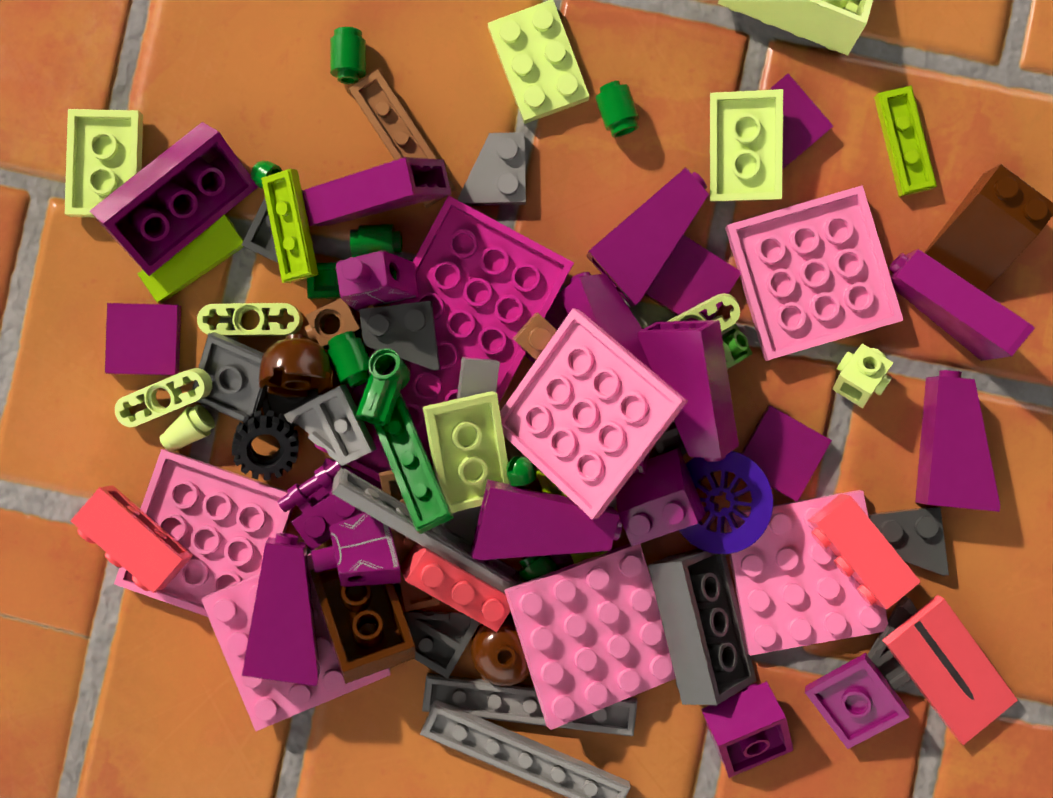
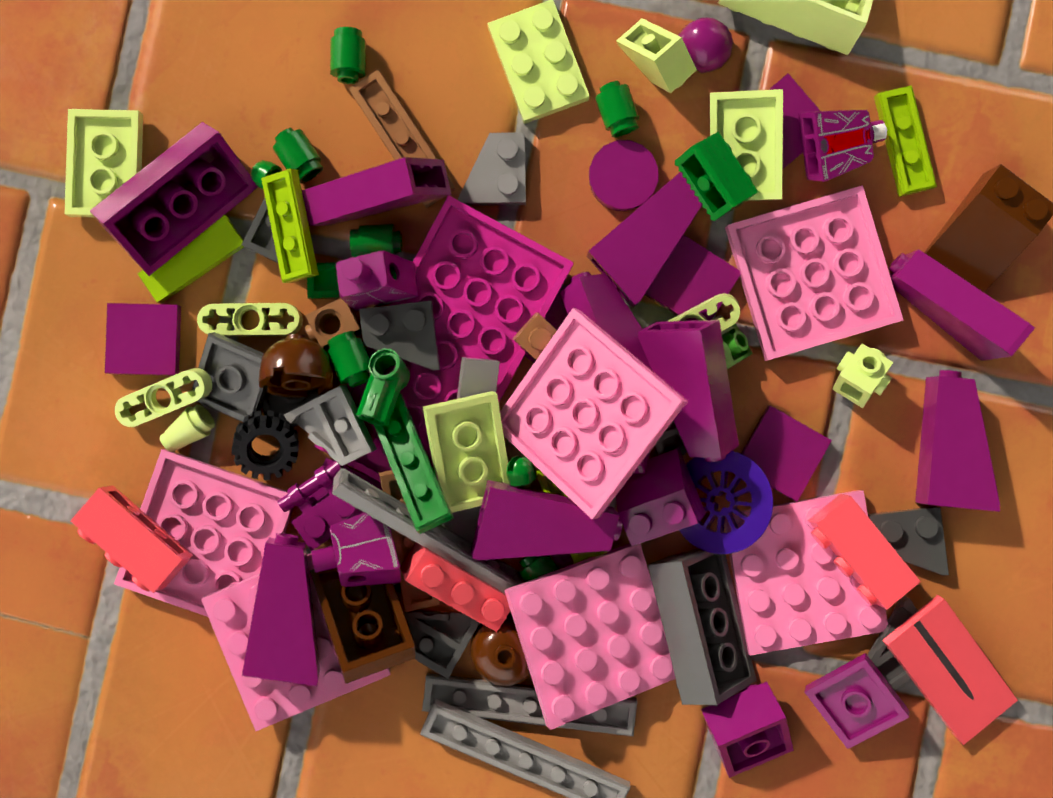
none -> green brick [273,128,323,183]
none -> magenta tile [589,140,658,211]
none -> yellowish green slope [616,18,697,93]
none -> green brick [675,131,758,221]
none -> magenta hair [678,17,733,73]
none -> magenta torso [798,110,887,182]

